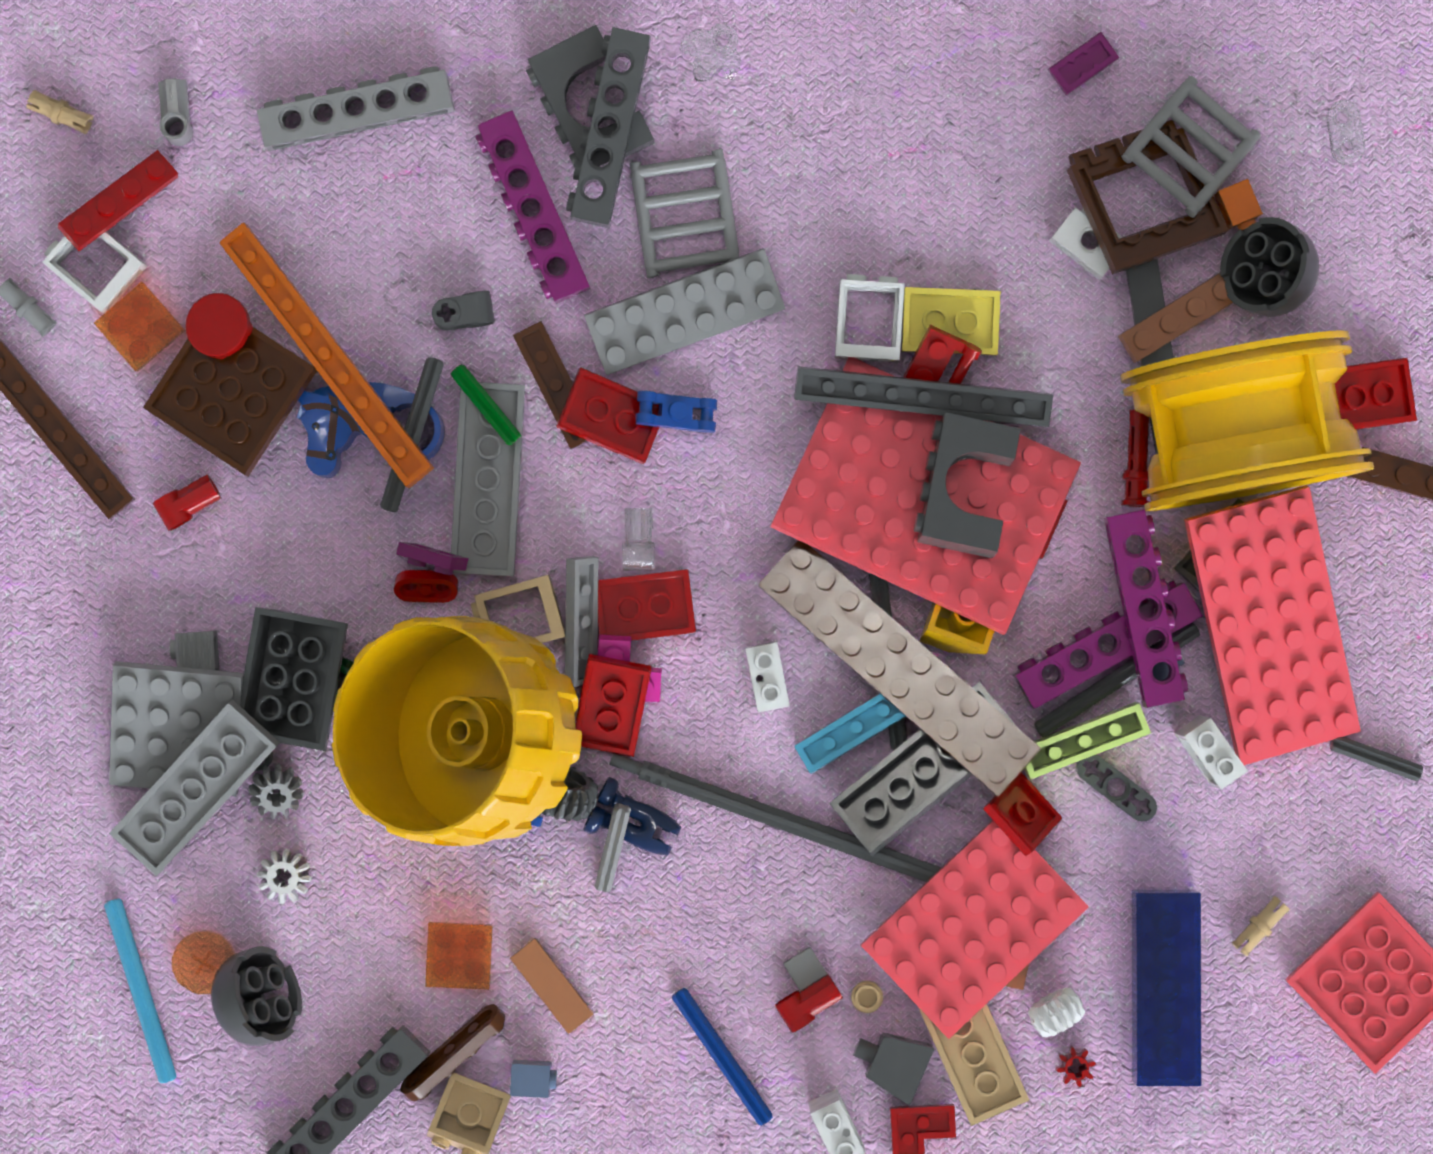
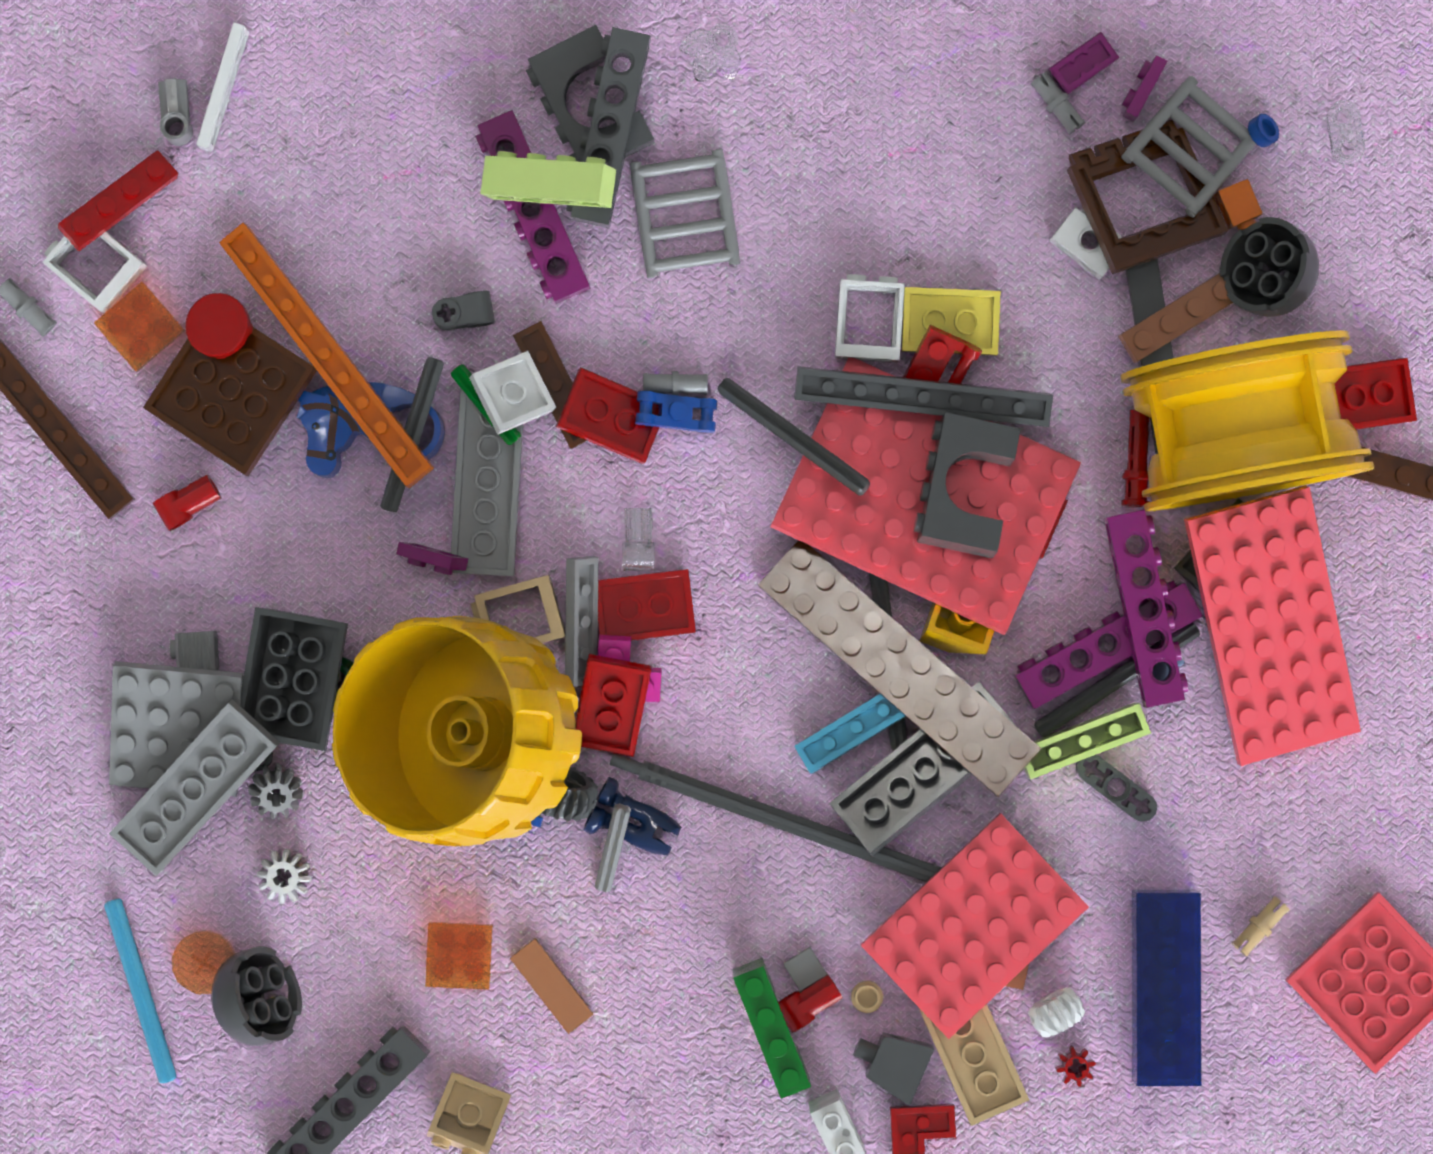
tan pin [26,90,93,134] -> none
light grey brick [257,66,455,151] -> none
red plate [394,570,459,603] -> none
reddish brown plate [400,1004,505,1101] -> none
sand blue brick [510,1059,557,1098] -> none
light grey plate [584,248,786,375] -> none
blue axle [672,988,773,1126] -> none
white window [745,641,790,713] -> none
red plate [983,772,1063,856] -> none
white window [1174,715,1248,790] -> none
dark grey axle [1330,737,1423,781] -> none
none -> white tile [196,22,250,152]
none -> white plate [469,351,556,435]
none -> yellowish green brick [480,151,616,208]
none -> light grey pin [643,371,708,396]
none -> dark grey axle [717,378,870,496]
none -> green arch [733,958,811,1099]
none -> light grey pin [1031,71,1085,135]
none -> magenta plate [1122,55,1168,122]
none -> blue tile [1248,114,1279,148]

